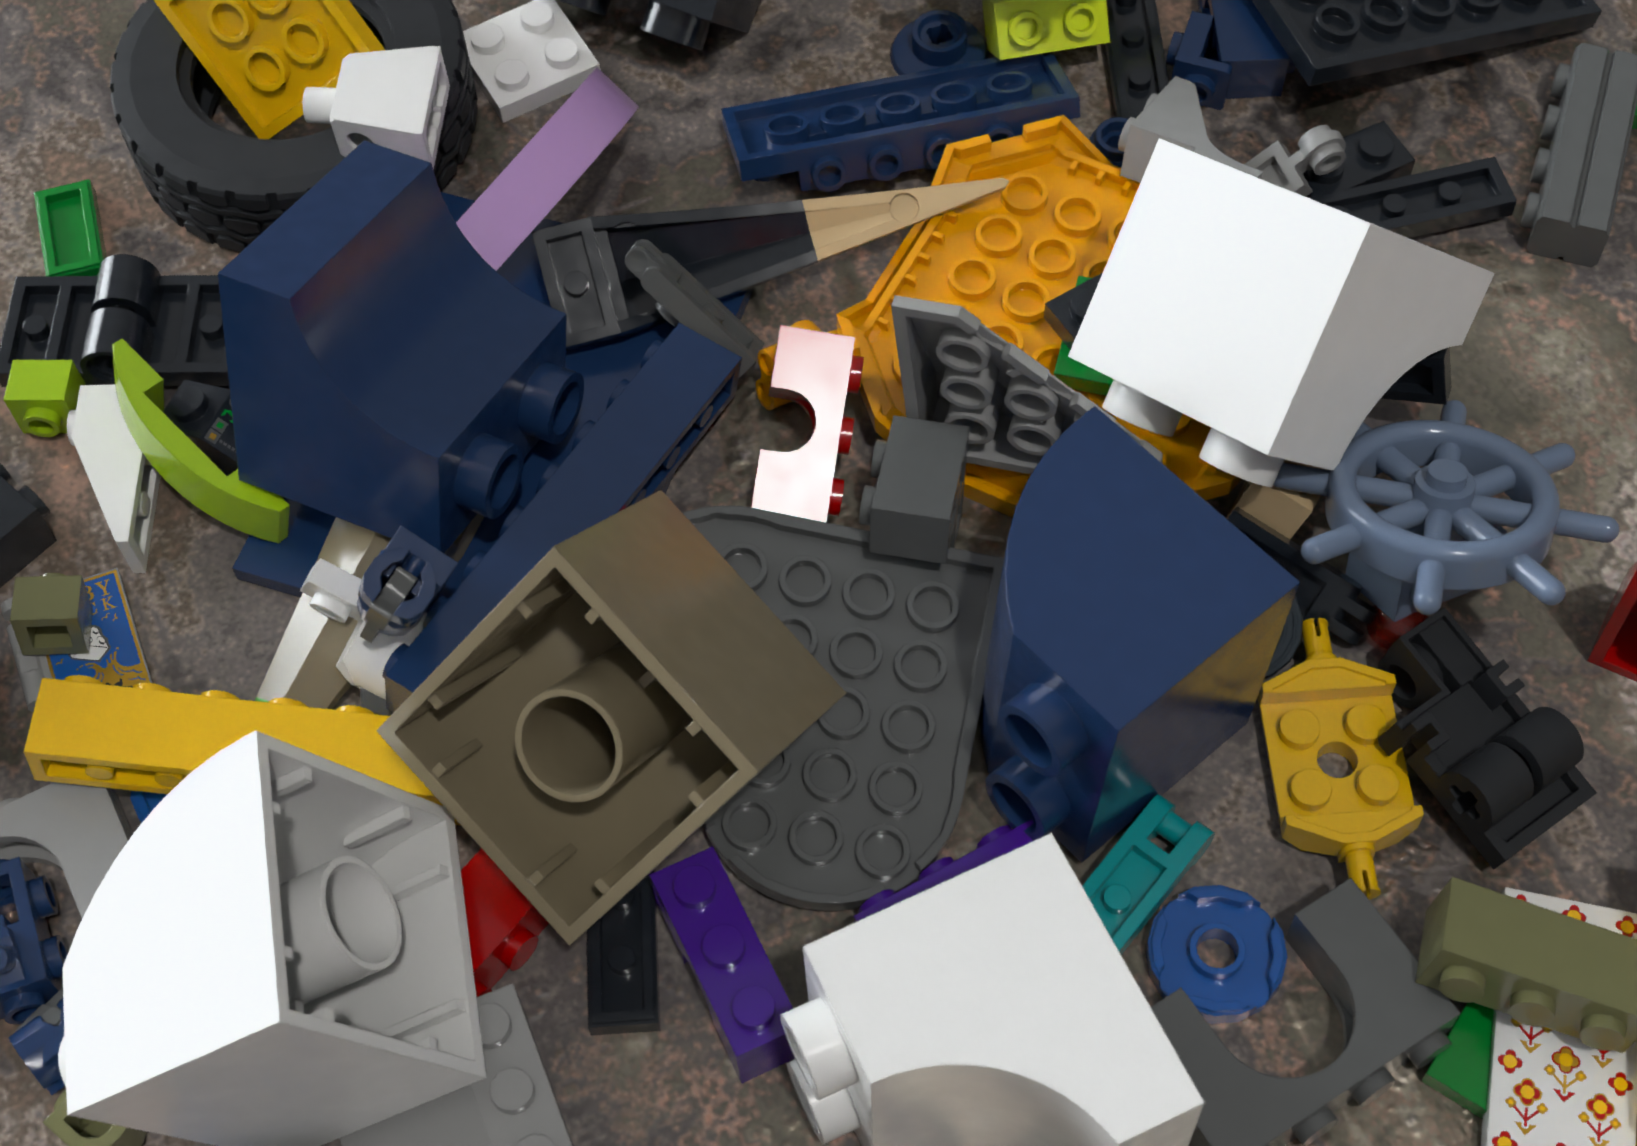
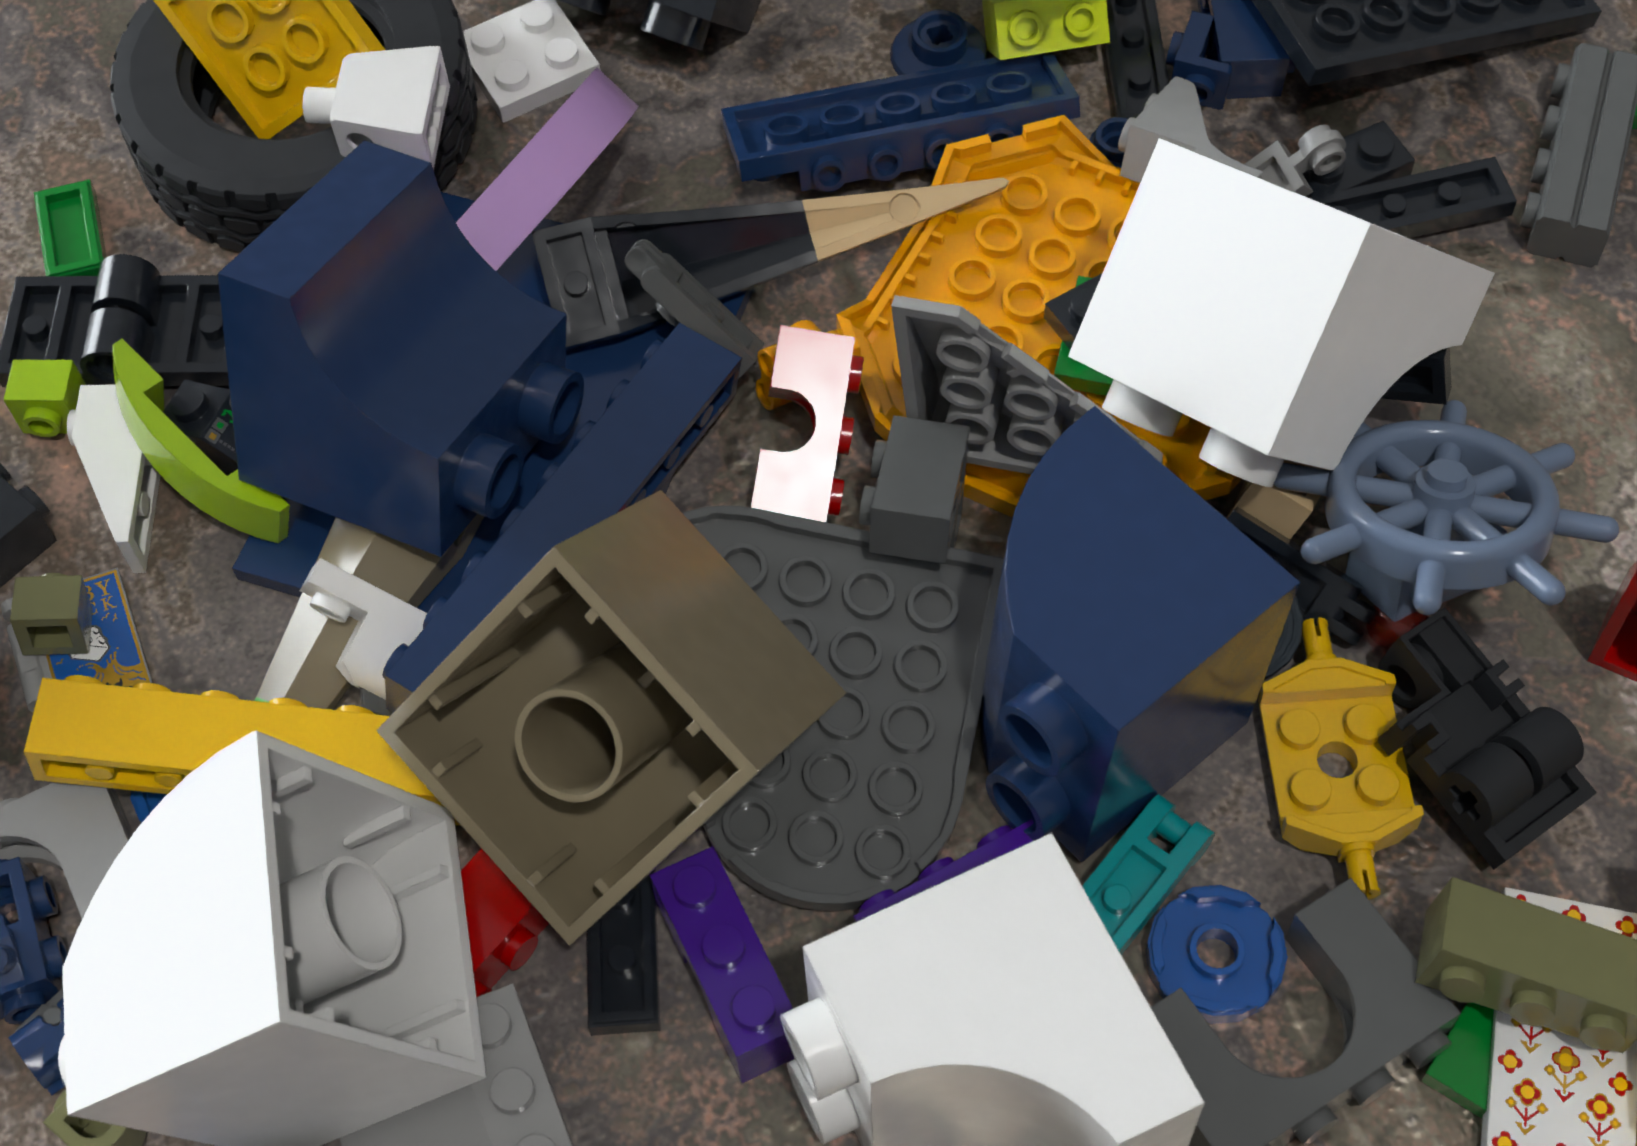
dark blue plate [356,526,458,643] -> none

